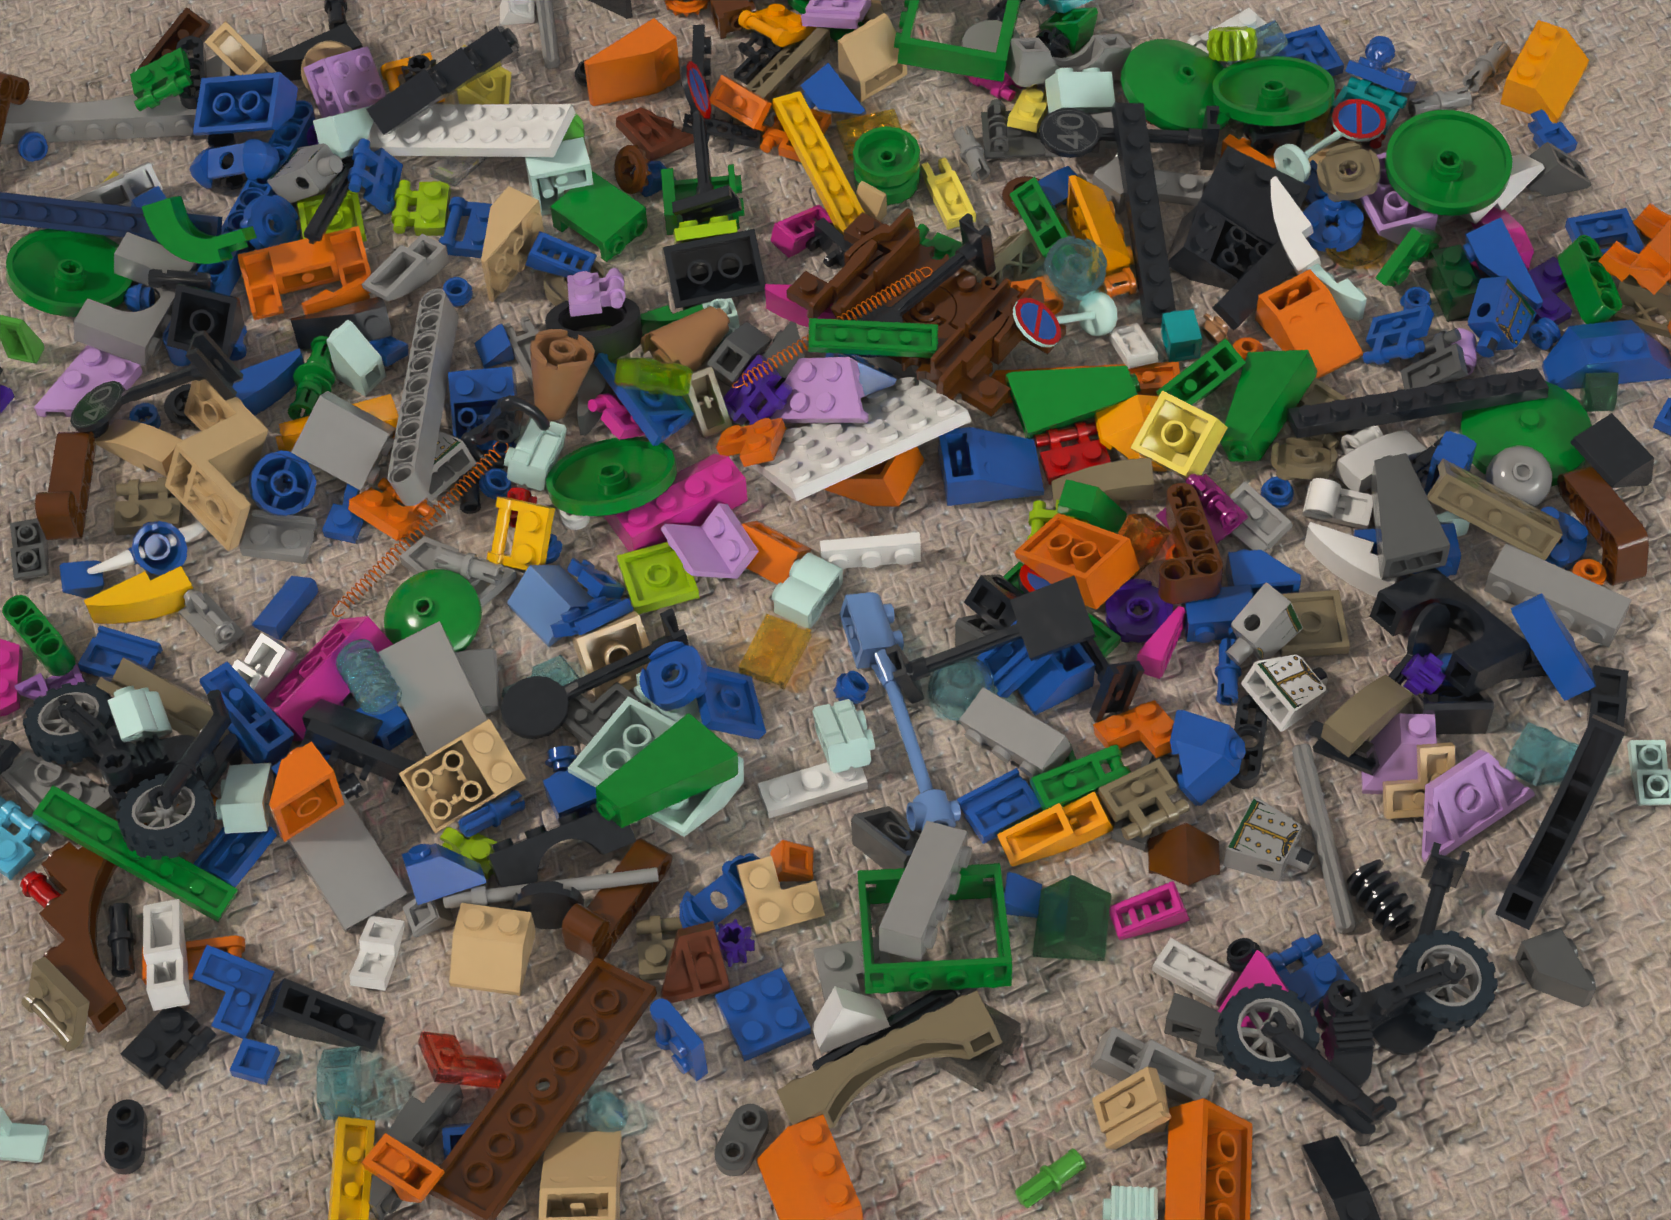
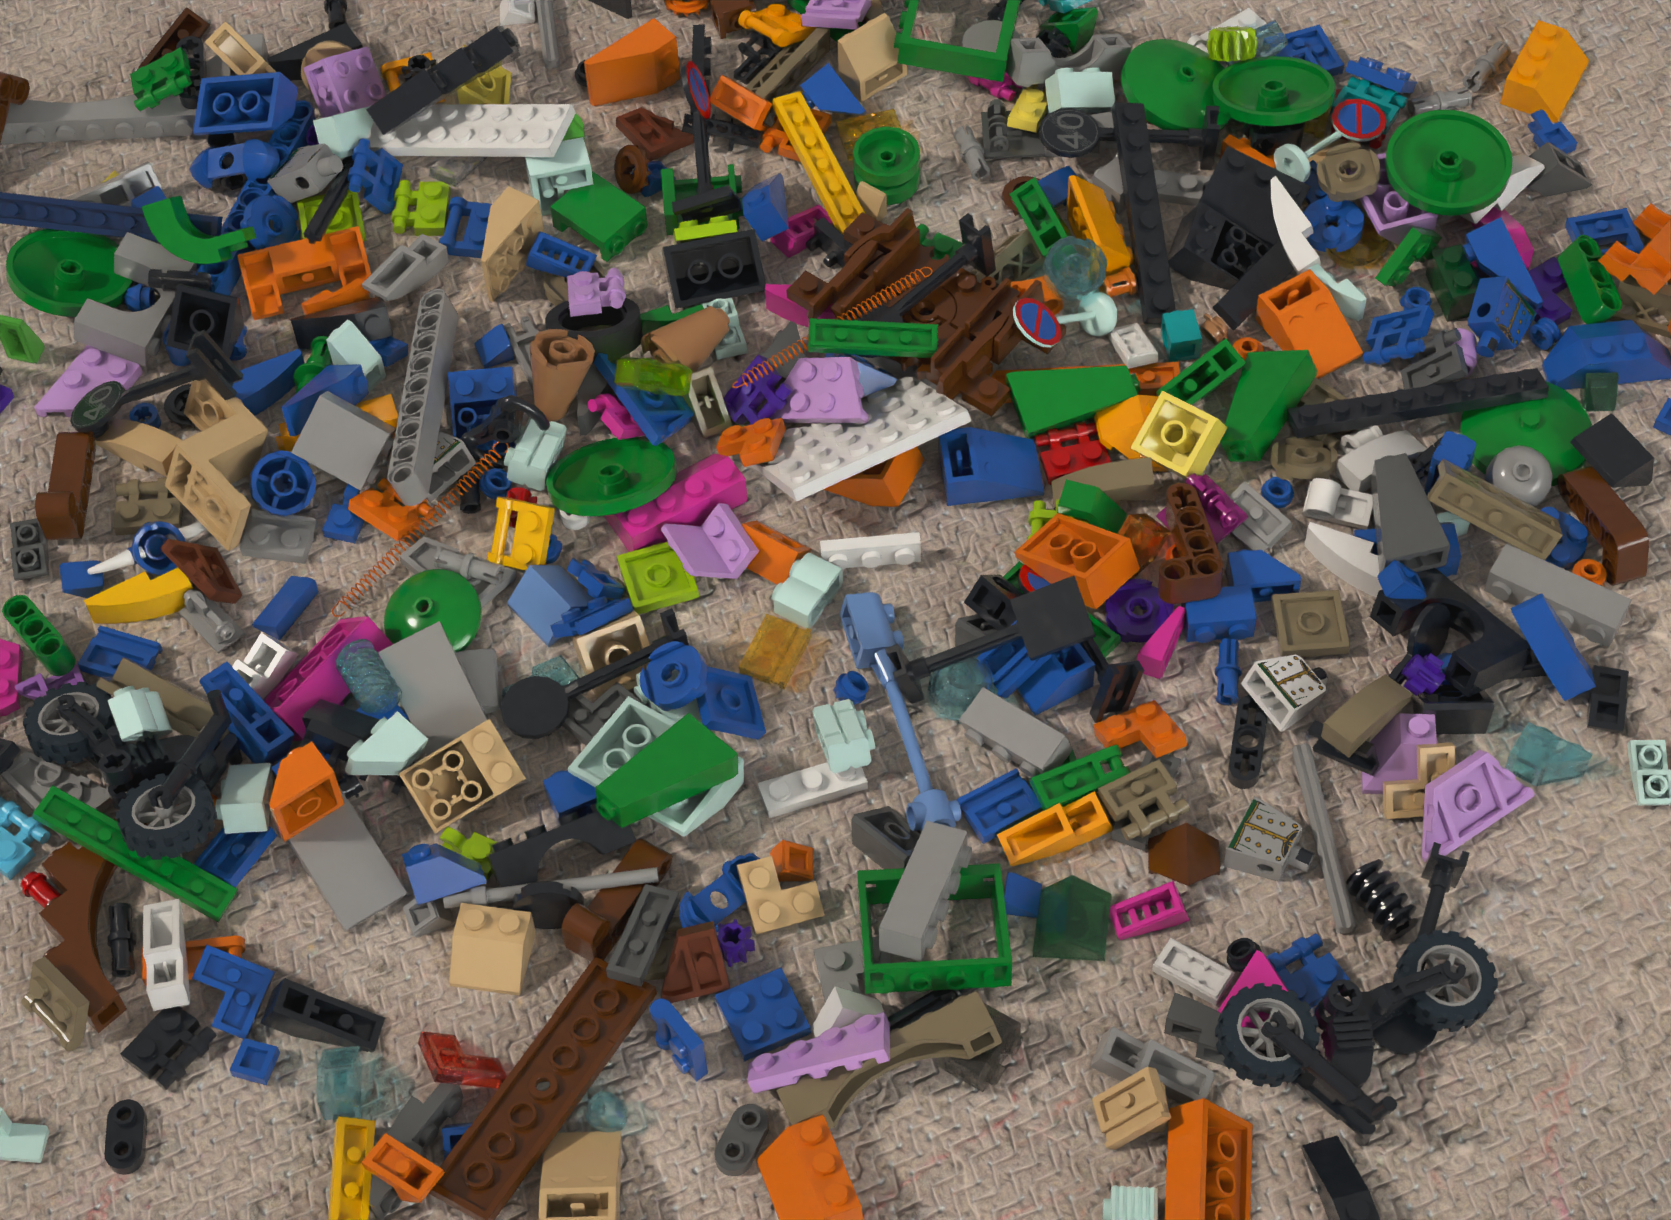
blue plate [18,131,48,162] -> none
white slope [349,916,405,991] -> none
blue plate [442,277,473,307] -> none
blue axle [458,790,526,837] -> none
blue plate [545,746,577,773] -> none
dark grey slope [707,321,772,388] -> none
light yellow hinge [920,157,976,230] -> none
bright green axle [1015,1148,1086,1208] -> none
blue slope [1170,710,1246,806] -> none
light grey torso [1225,582,1303,666] -> none
blue plate [1365,36,1395,67] -> none
black arch [1495,714,1627,930] -> none
dark grey slope [1515,927,1596,1007] -> none
none -> copper wing [161,539,242,604]
none -> blue slope [281,364,369,436]
none -> light aqua slope [345,711,428,775]
none -> dark grey plate [606,884,680,986]
none -> blue slope [742,173,789,242]
none -> lavender wing [747,1012,890,1093]
none -> blue slope [1377,560,1427,599]

